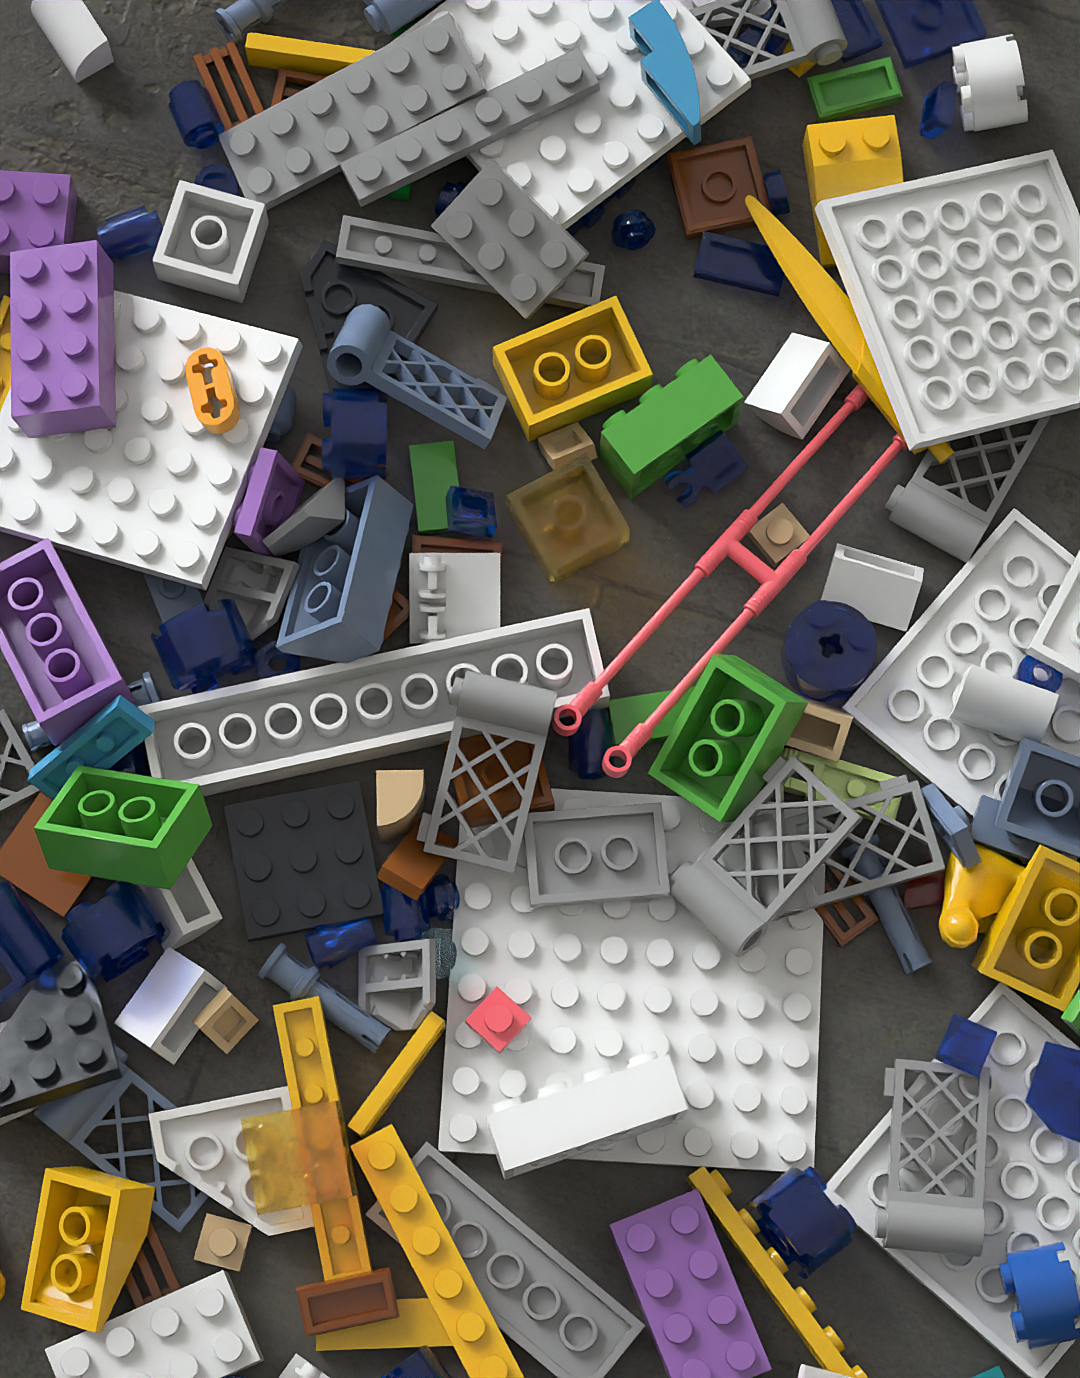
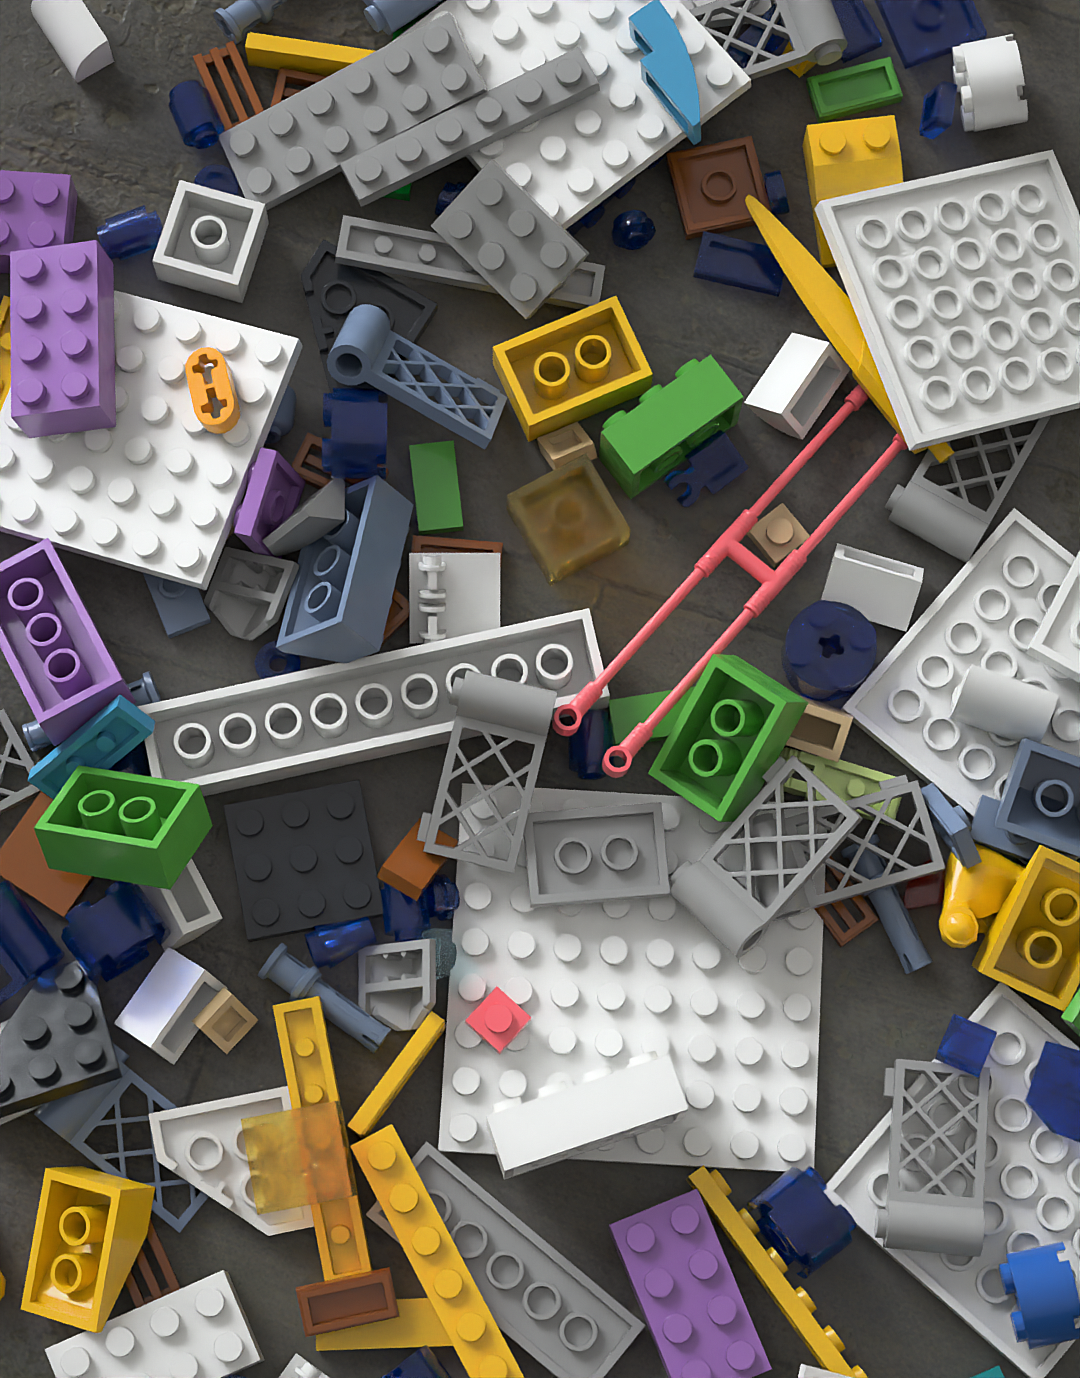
clear blue brick [151,599,258,694] -> none
tan plate [194,1213,253,1272] -> none
tan brick [376,770,426,842] -> none
dark orange tile [444,734,555,828] -> none
clear blue plate [445,486,497,538] -> none
clear blue plate [1016,655,1063,693] -> none

